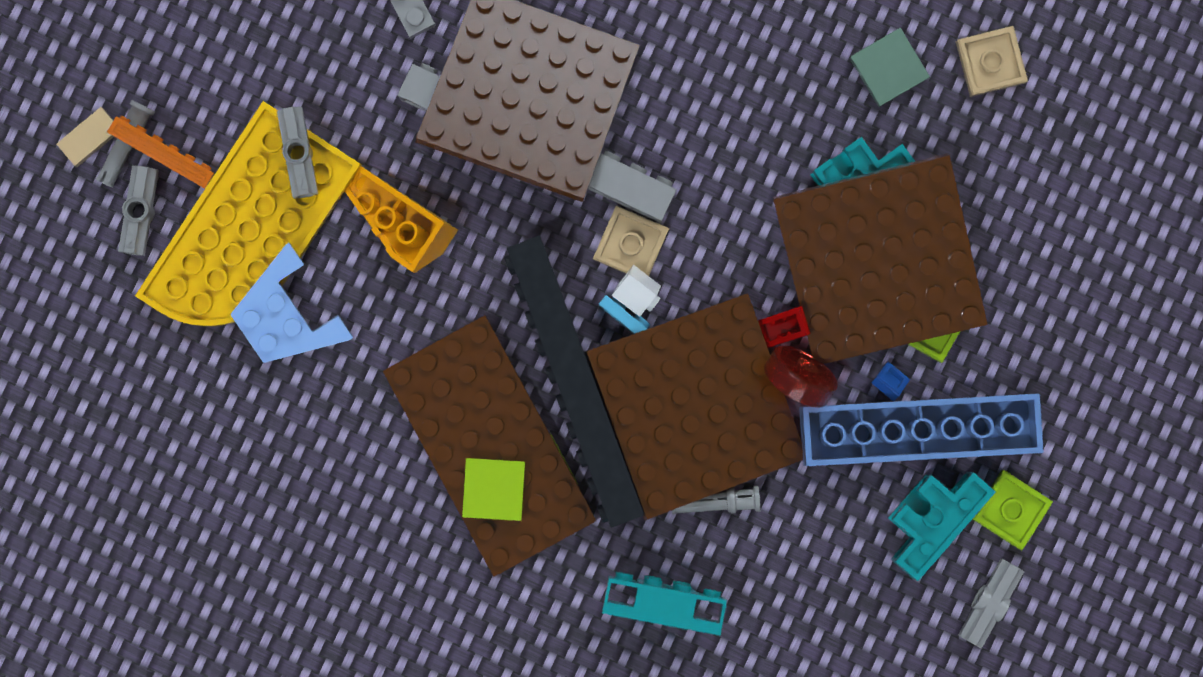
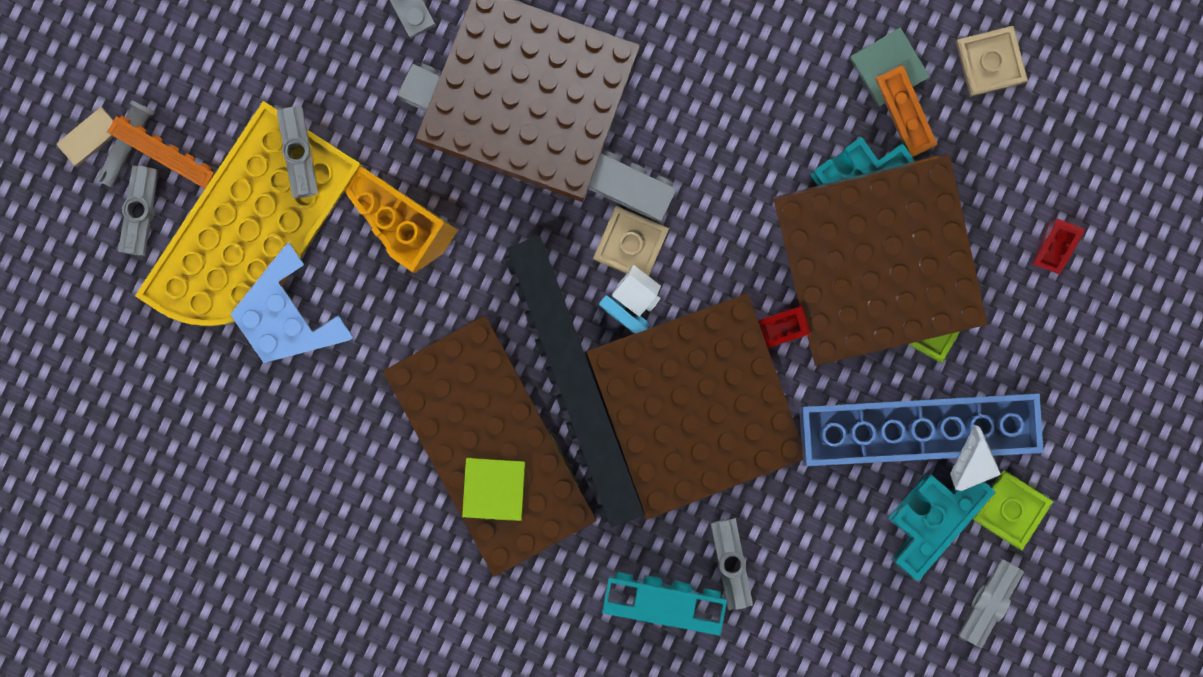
light grey pin [672,485,761,515] -> none
clear red wheel [764,346,838,408] -> none
blue tile [871,361,910,402] -> none
none -> light grey piece [710,518,753,610]
none -> orange plate [874,65,937,157]
none -> white slope [950,425,1001,491]
none -> red slope [1033,219,1085,275]

